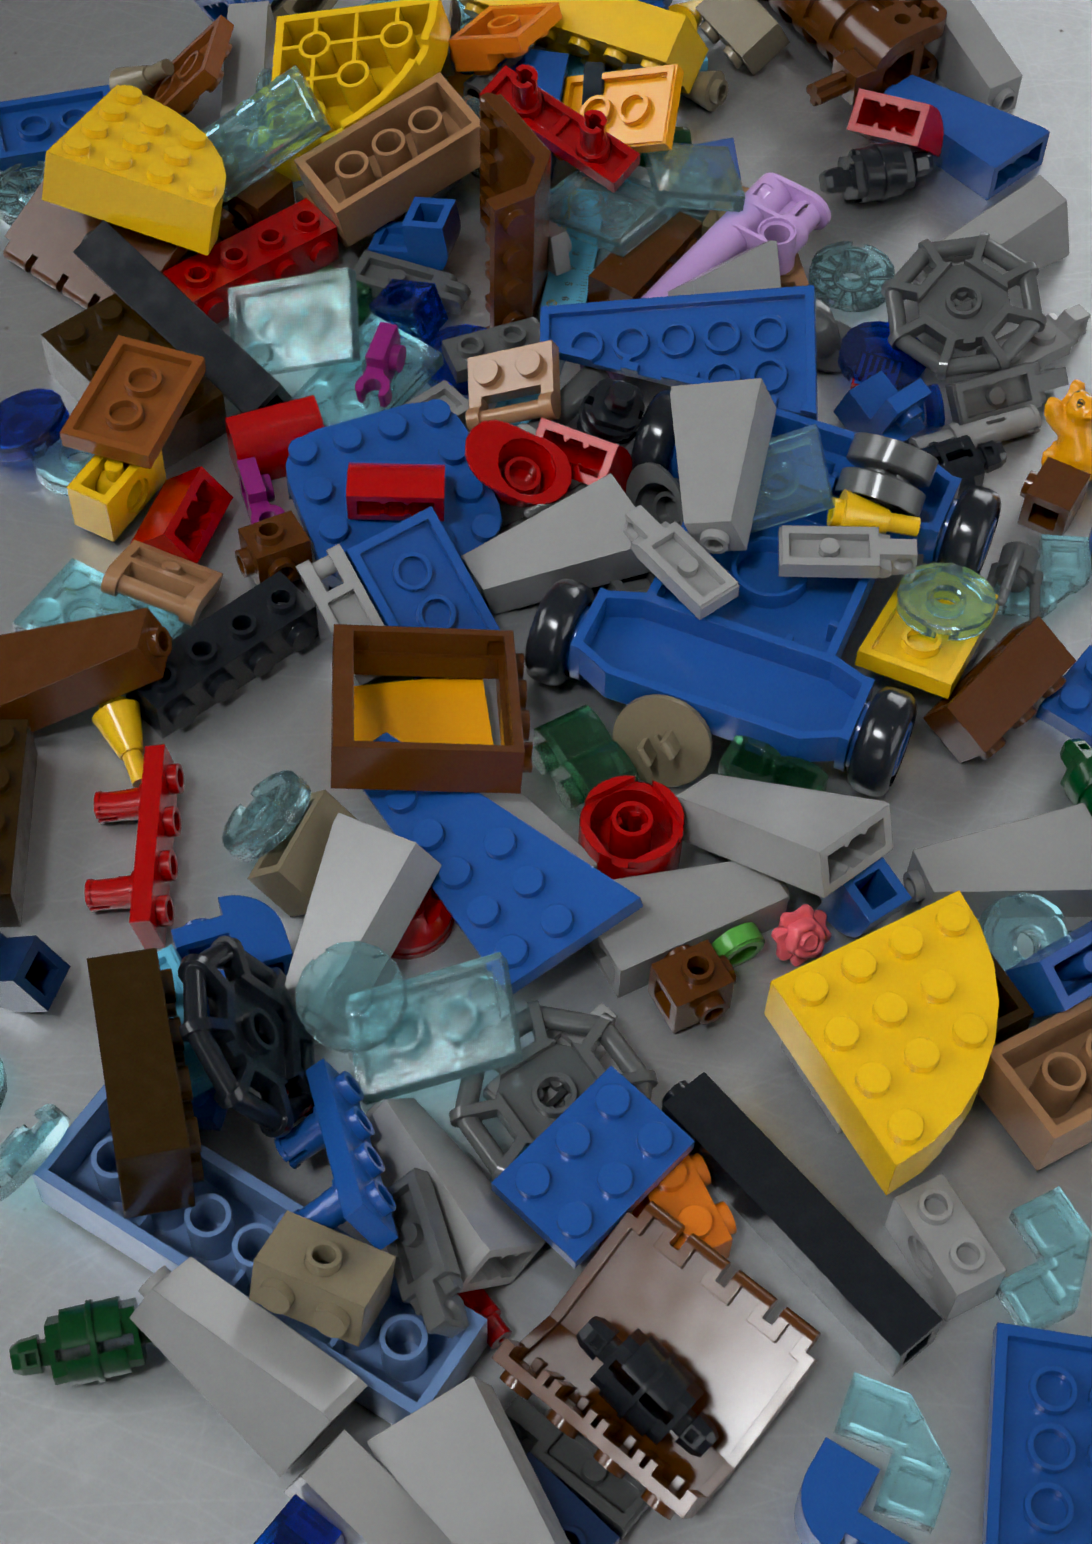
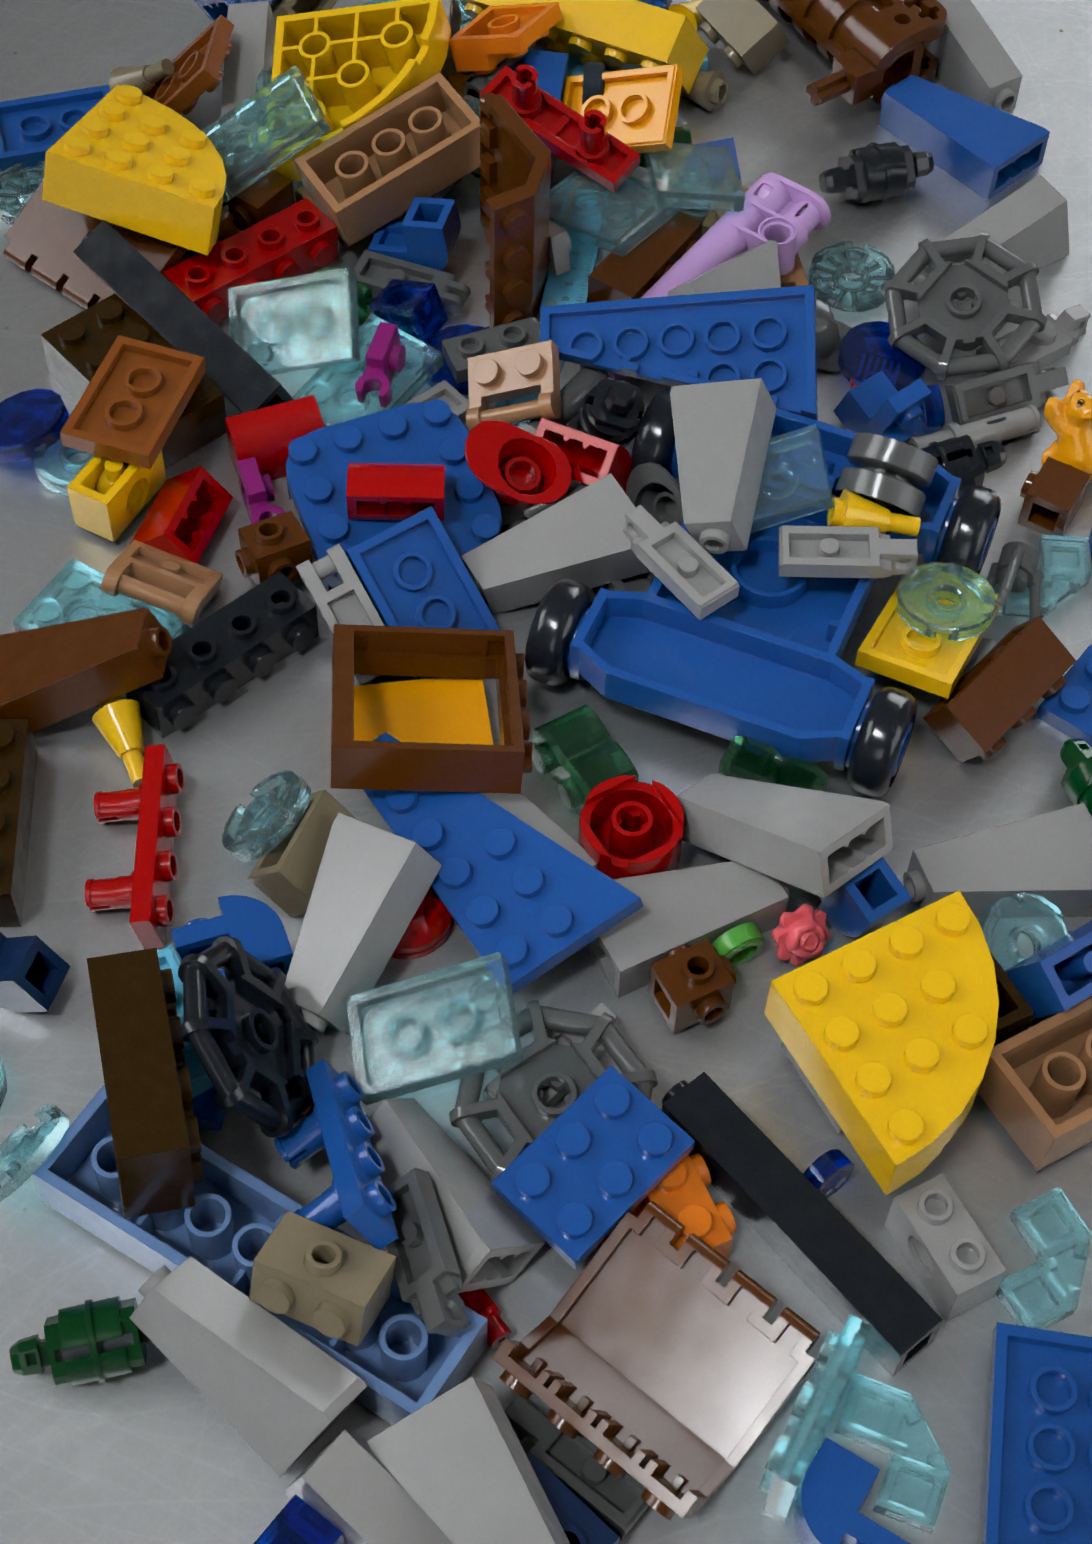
clear light blue tile [296,941,408,1054] -> none
black piece [576,1316,719,1458] -> none
dark tan piece [612,694,713,787] -> none
red brick [846,88,944,157] -> none
none -> clear light blue plate [759,1314,872,1525]
none -> clear blue tile [803,1149,855,1199]

